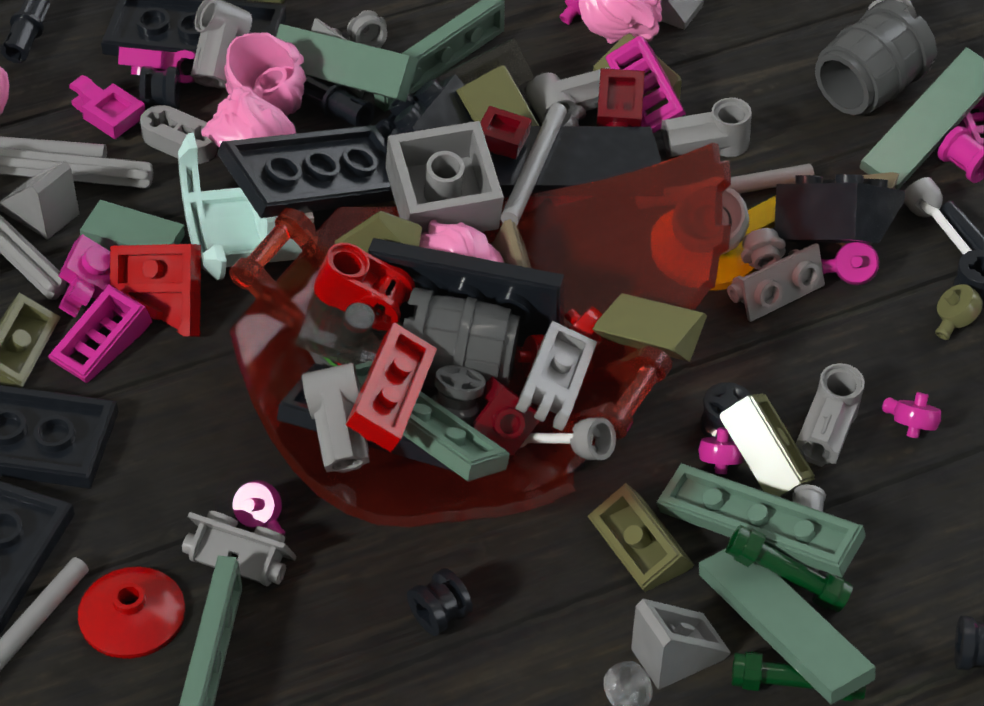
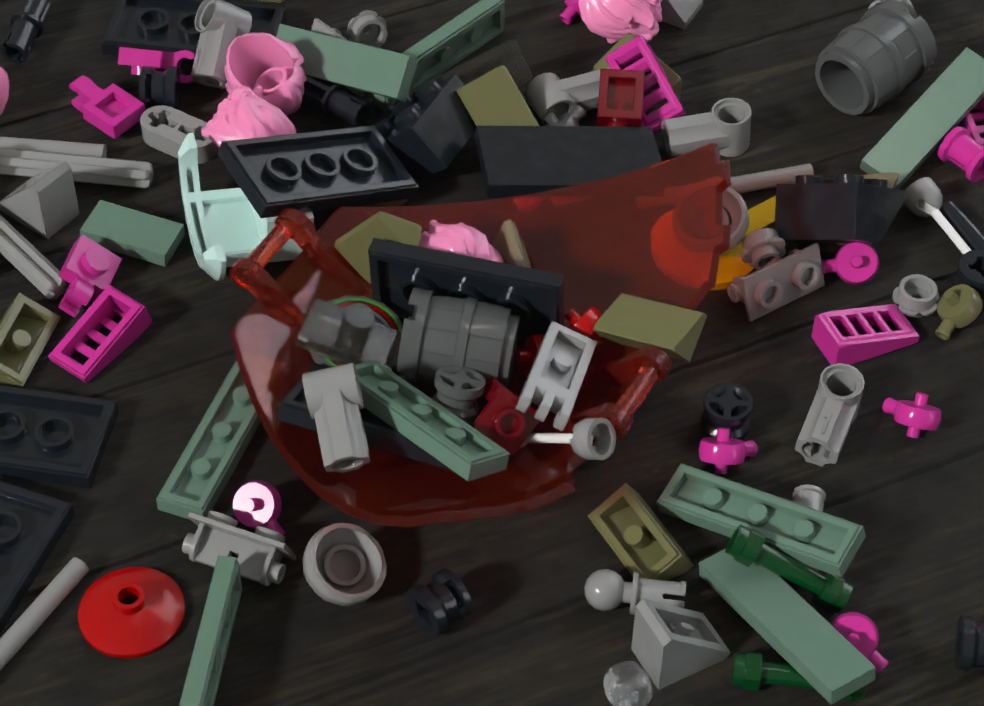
red wing [110,244,201,337] -> none
red piece [313,242,415,331] -> none
plate [345,322,437,452] -> none
light grey brick [386,121,504,234] -> none
dark red plate [480,106,532,159] -> none
light grey bar [500,103,567,226] -> none
slope [720,393,815,497] -> none
none -> sand green tile [156,354,286,520]
none -> light grey piece [303,523,387,606]
none -> light grey pin [584,569,686,615]
none -> dark pink slope [811,304,920,365]
none -> dark pink piece [831,612,889,674]
none -> light grey plate [892,274,939,318]

